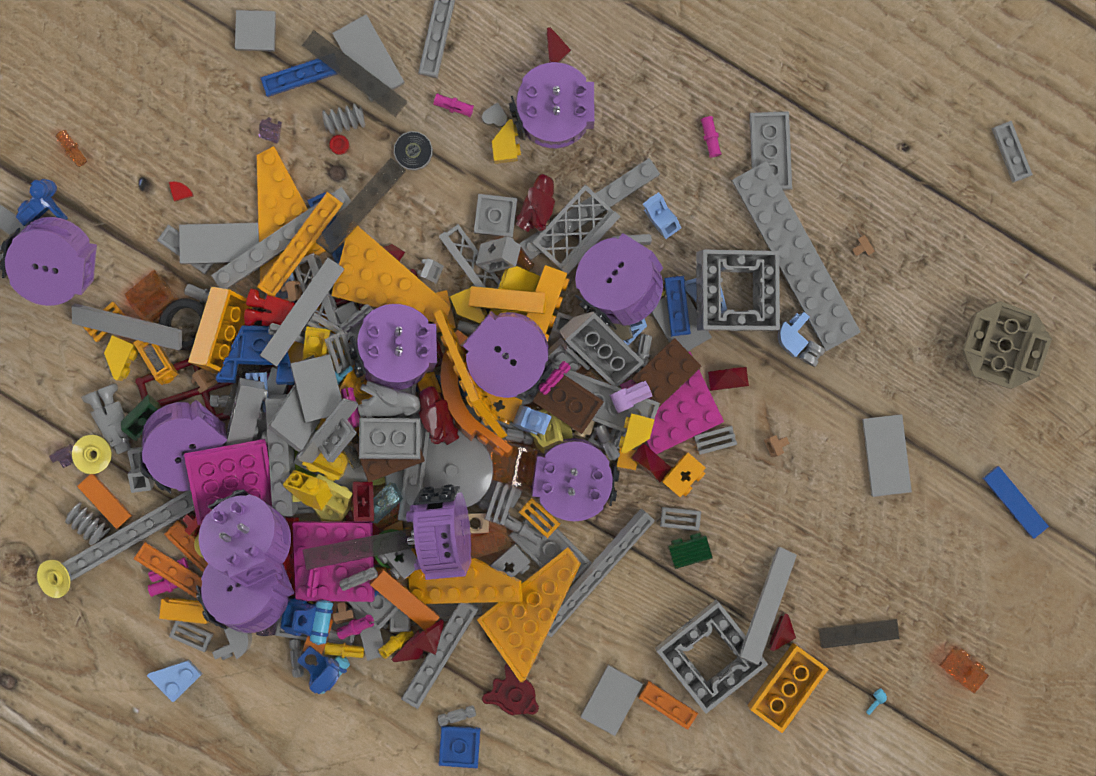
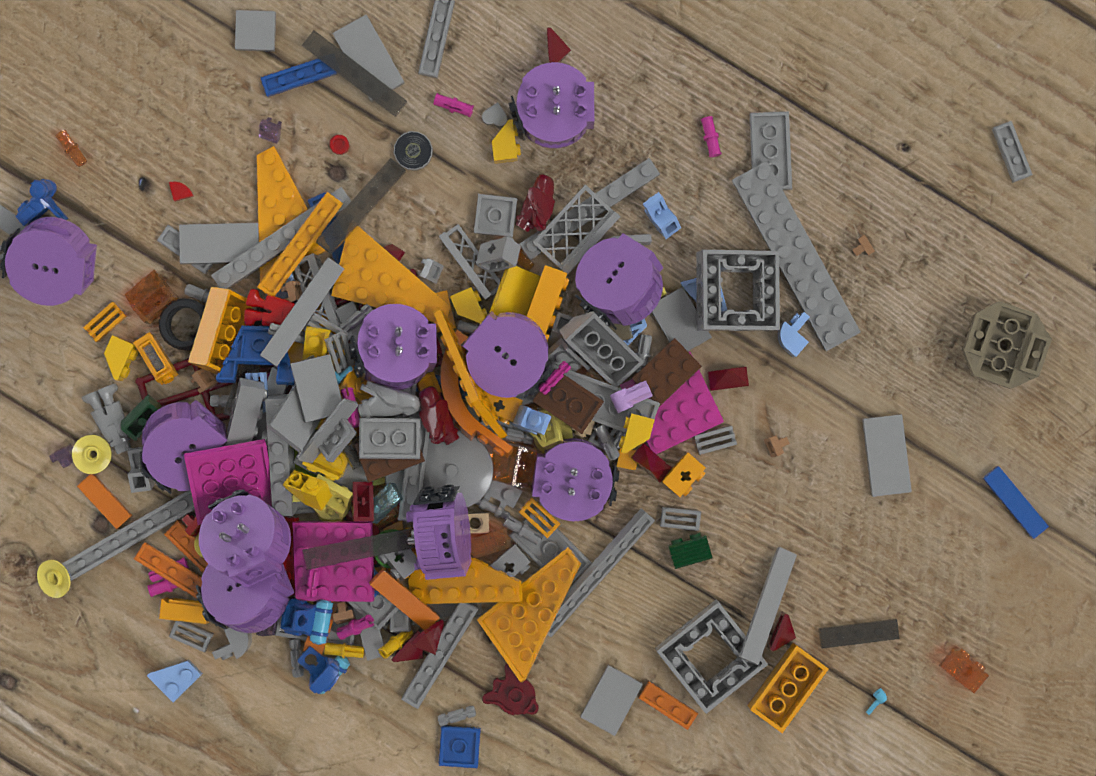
light grey piece [65,502,110,545] -> none
light grey tile [71,303,182,350] -> none
light grey piece [322,104,365,134] -> none
light grey axle [339,567,378,591] -> none
light orange tile [468,286,548,314] -> none
light grey tile [484,481,516,526] -> none
blue tile [664,276,691,337] -> none
light grey wheel [799,341,826,367] -> none

